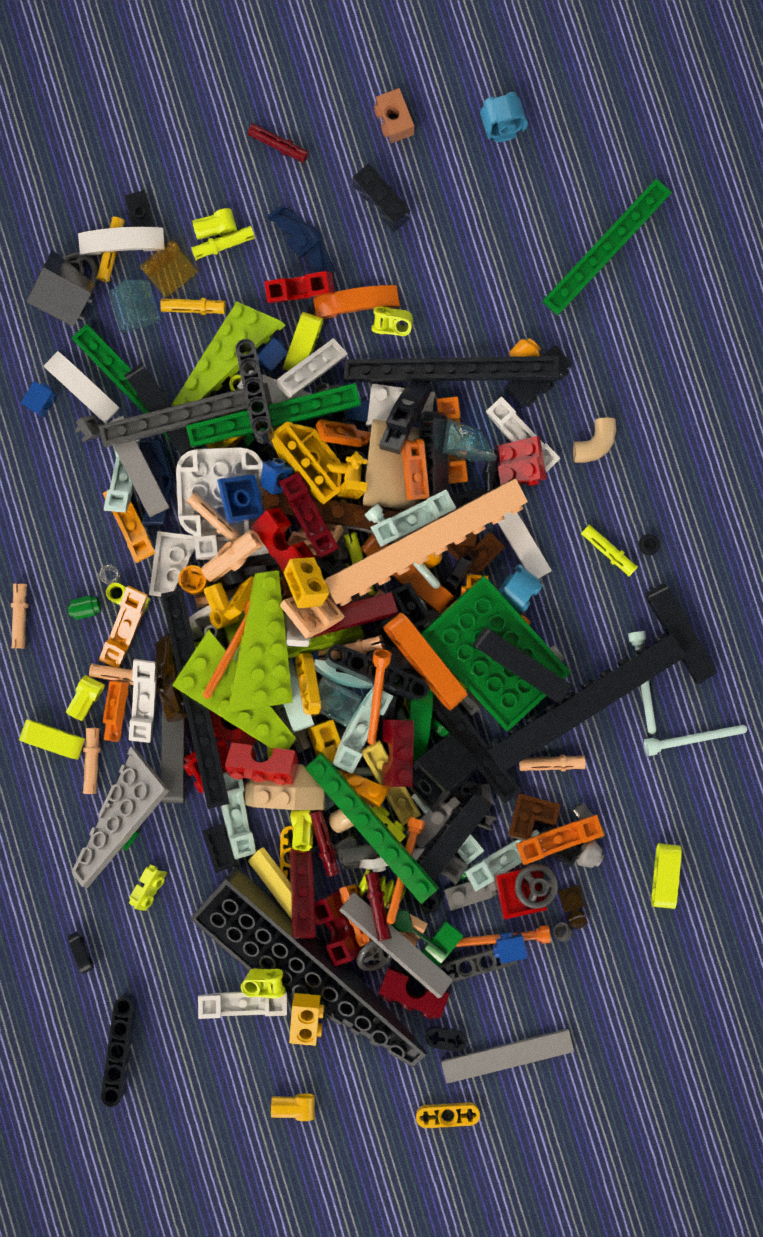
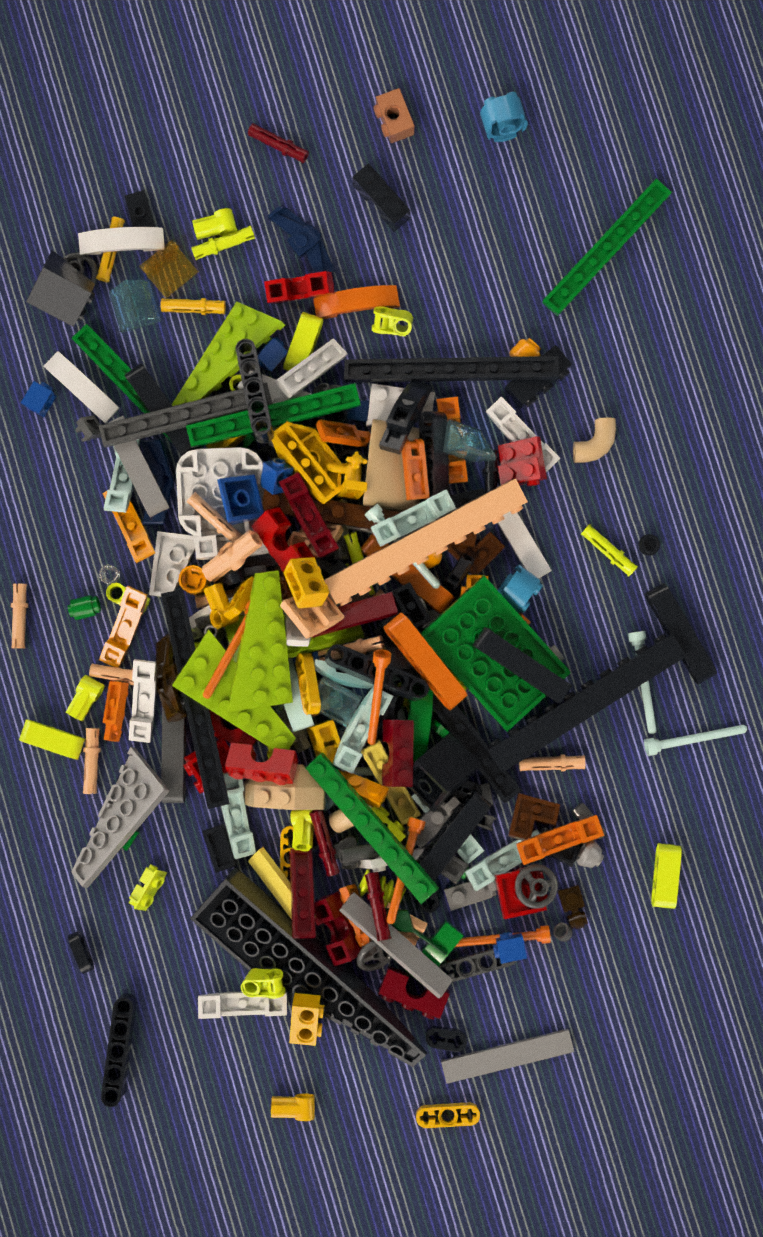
dark grey tile [459,690,483,716] -> none

